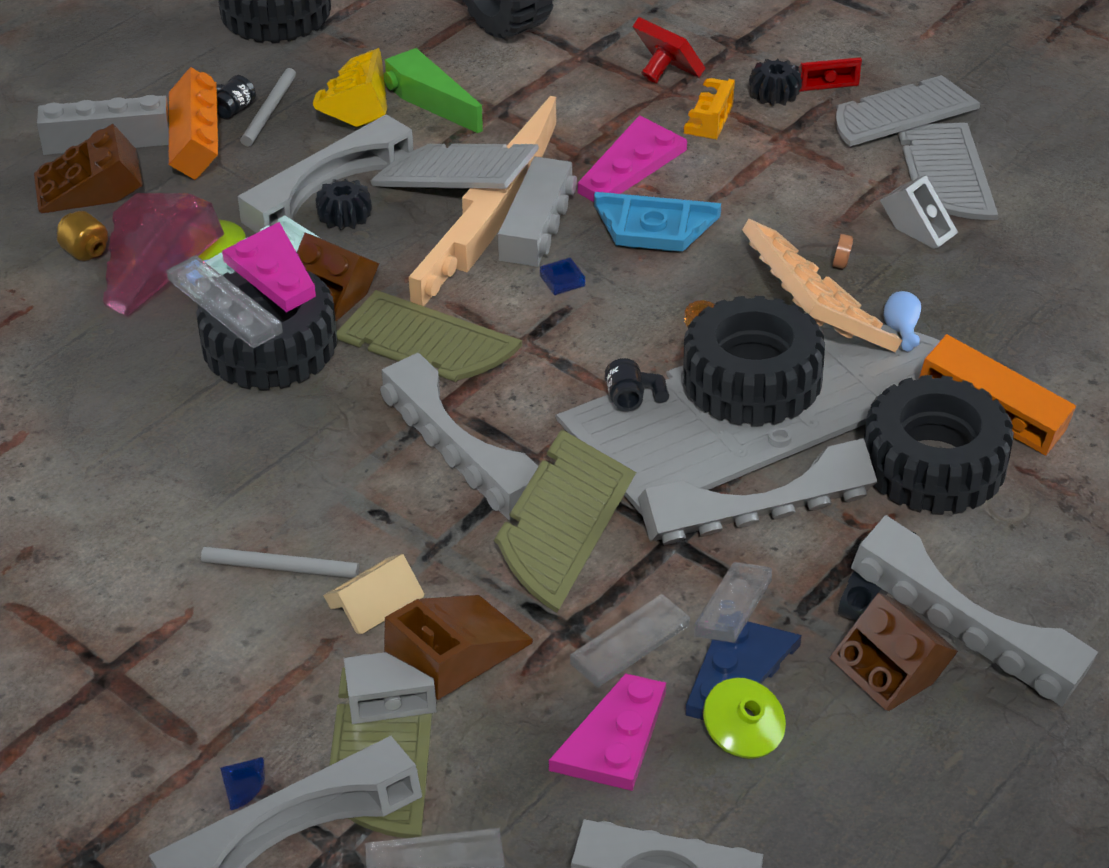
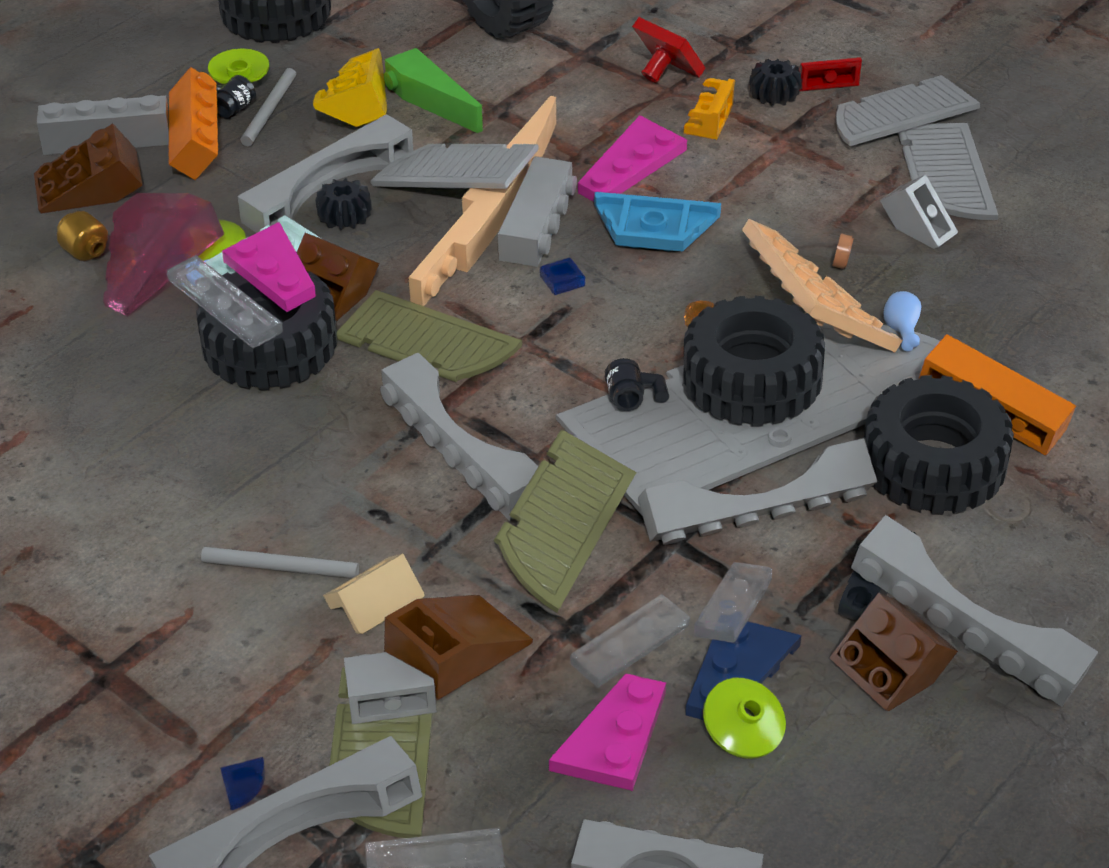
none -> lime dish [208,48,269,84]

